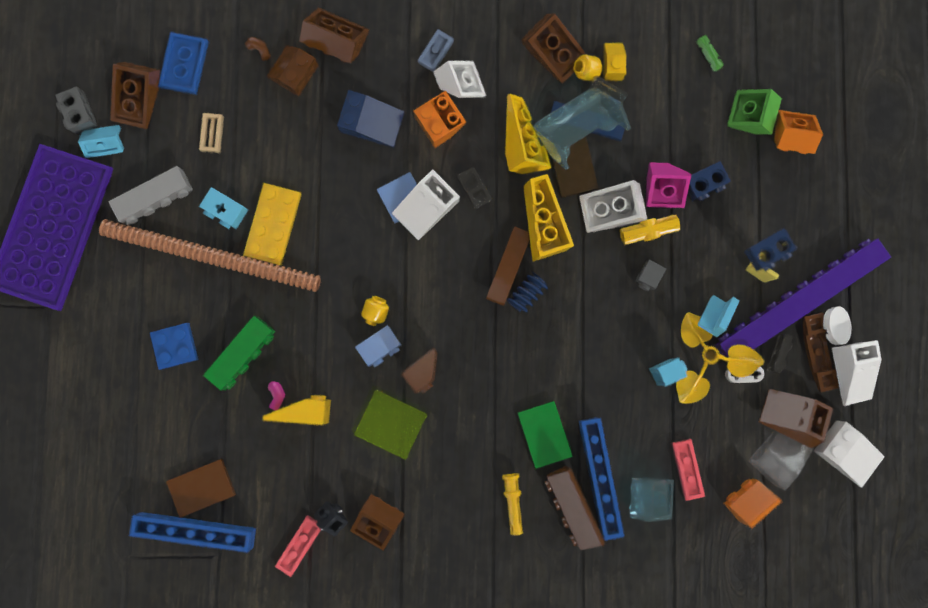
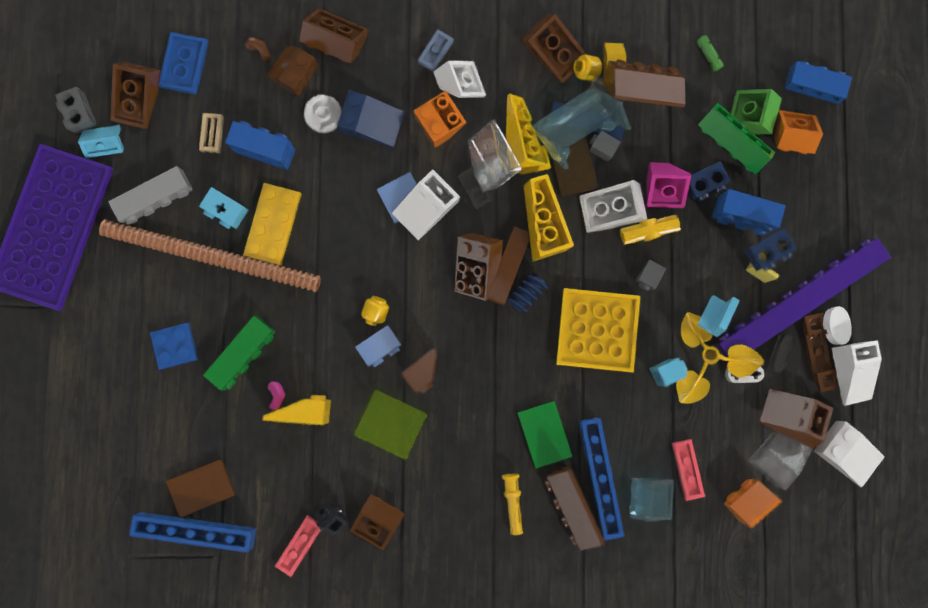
none -> blue brick [225,121,295,170]
none -> white tile [304,95,342,133]
none -> reddish brown slope [454,233,503,301]
none -> clear slope [468,120,522,192]
none -> yellow plate [556,288,640,373]
none -> dark grey brick [589,130,621,162]
none -> reddish brown slope [602,60,685,108]
none -> green brick [698,103,775,175]
none -> blue brick [712,189,786,235]
none -> blue brick [785,61,852,104]

